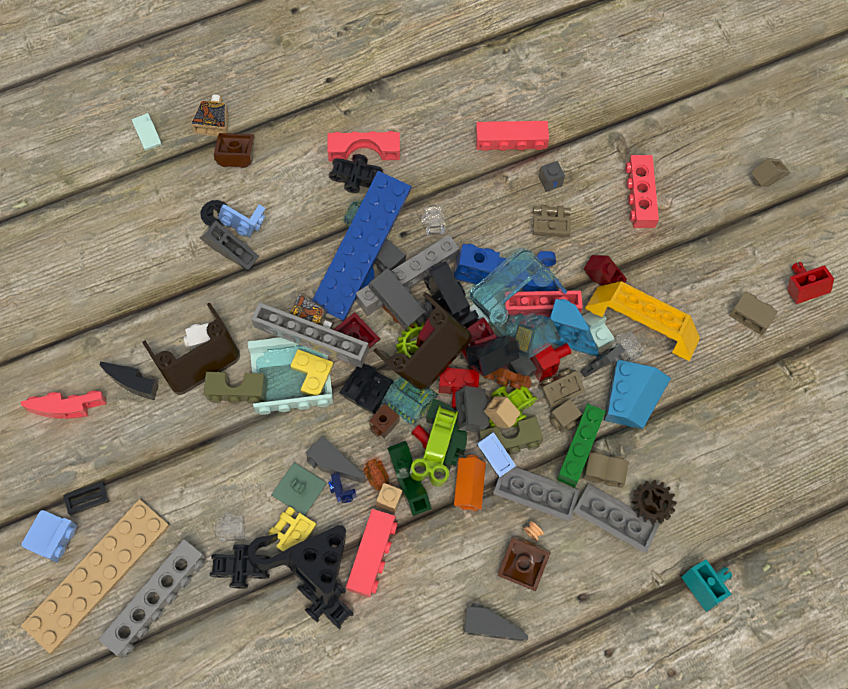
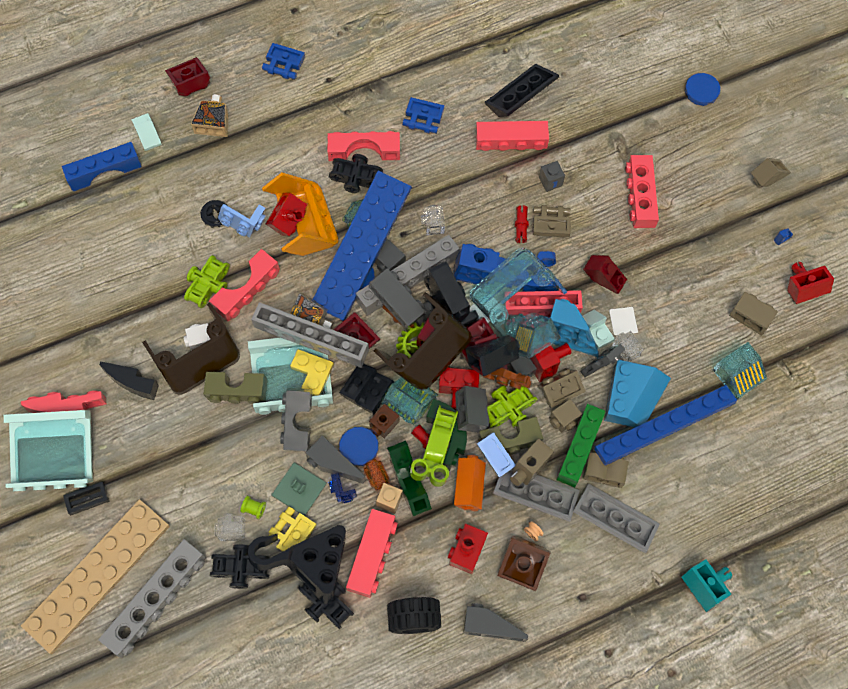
light blue bracket [22,510,77,563] -> none
dark grey slope [200,220,259,271] -> none
reddish brown slope [214,133,255,168] -> none
tan brick [484,396,520,428] -> none
yellow slope [585,281,700,361] -> none
dark brown gear [631,480,677,525] -> none
none -> clear light blue panel [4,410,93,491]
none -> blue arch [62,141,142,192]
none -> dark red slope [165,57,210,96]
none -> lime axle [184,255,230,309]
none -> coral arch [209,249,280,322]
none -> lime bush [240,495,266,520]
none -> blue plate [262,43,305,79]
none -> light orange windscreen [262,172,339,256]
none -> red brick [265,193,307,236]
none -> dark grey arch [280,388,313,451]
none -> blue tile [339,427,378,466]
none -> black tyre [387,597,442,634]
none -> blue plate [402,97,444,134]
none -> red brick [448,524,488,574]
none -> black slope [485,64,559,117]
none -> dark tan torso [510,439,554,486]
none -> red pin [515,205,529,243]
none -> blue plate [594,385,737,466]
none -> white sticker [609,307,638,335]
none -> blue tile [684,73,721,106]
none -> clear light blue slope [713,342,767,400]
none -> blue tile [774,228,793,245]

